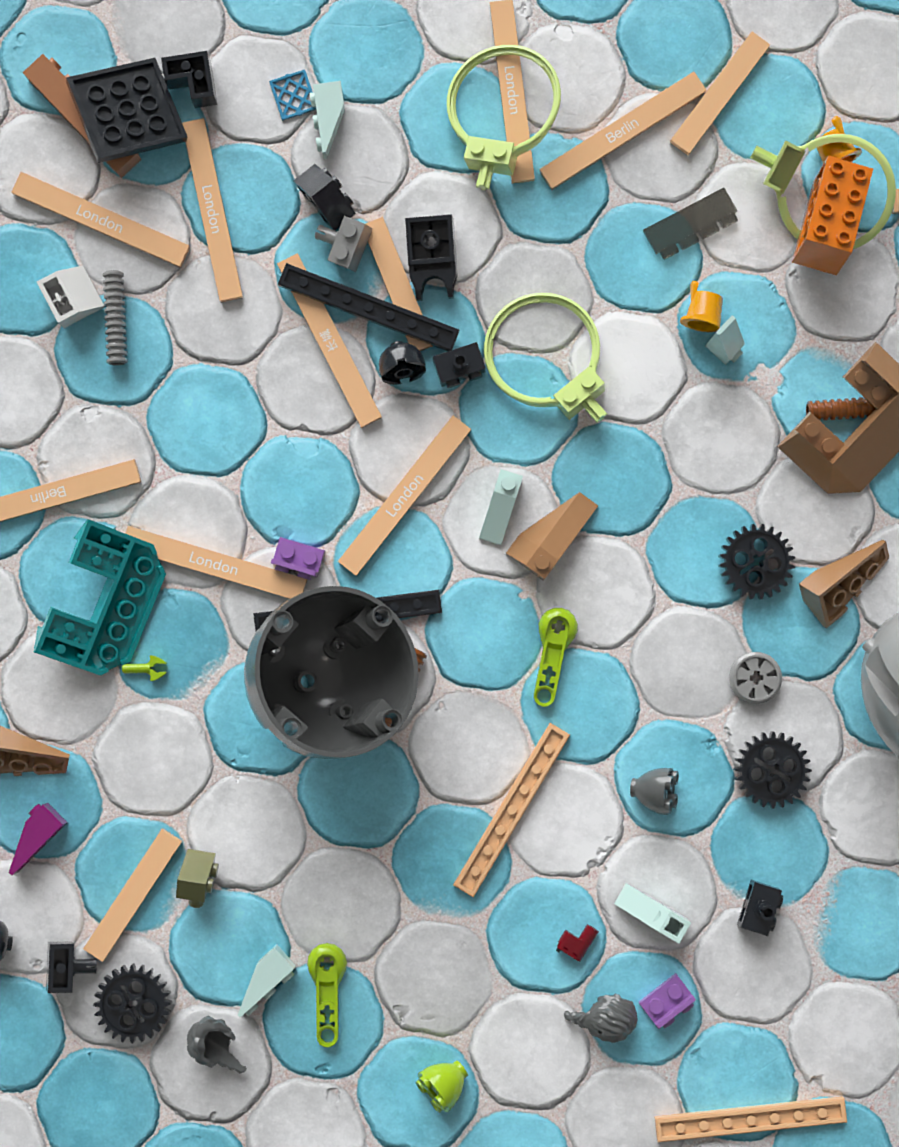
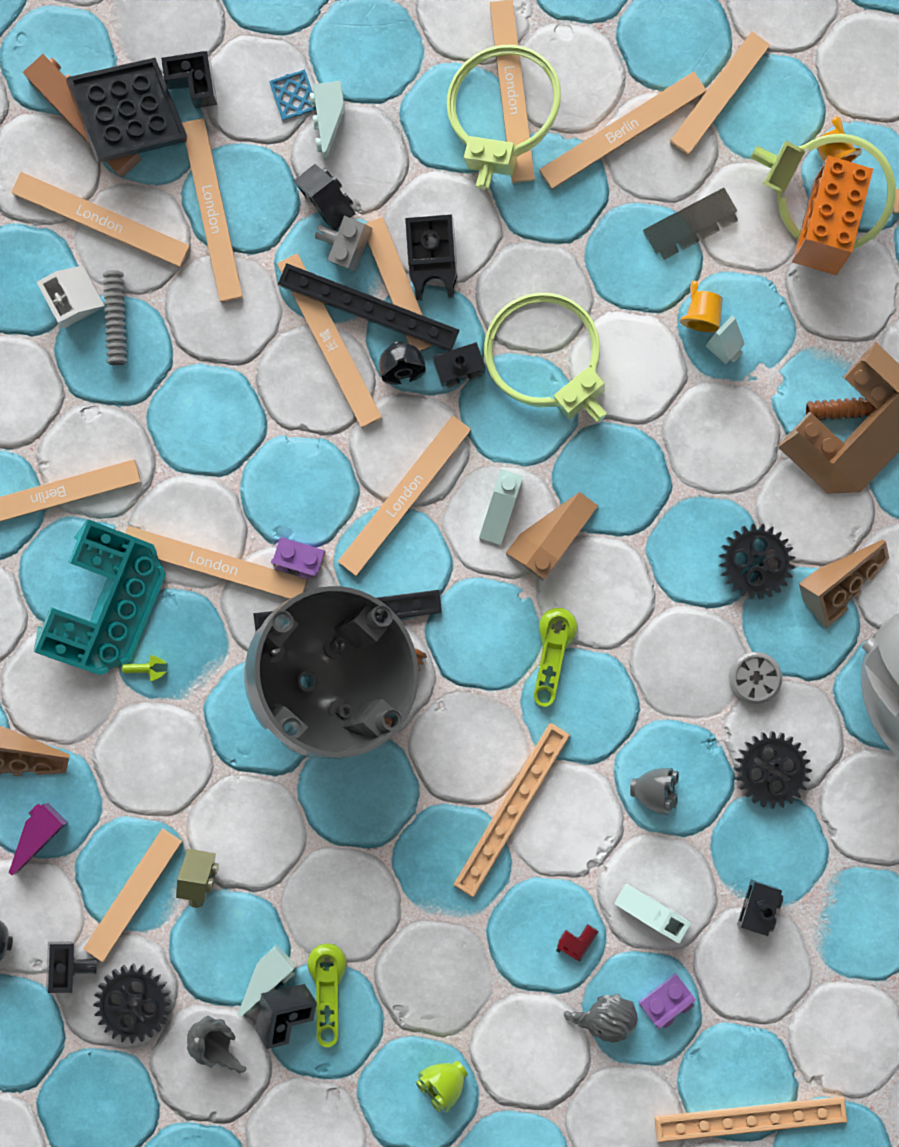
none -> black brick [255,984,317,1049]

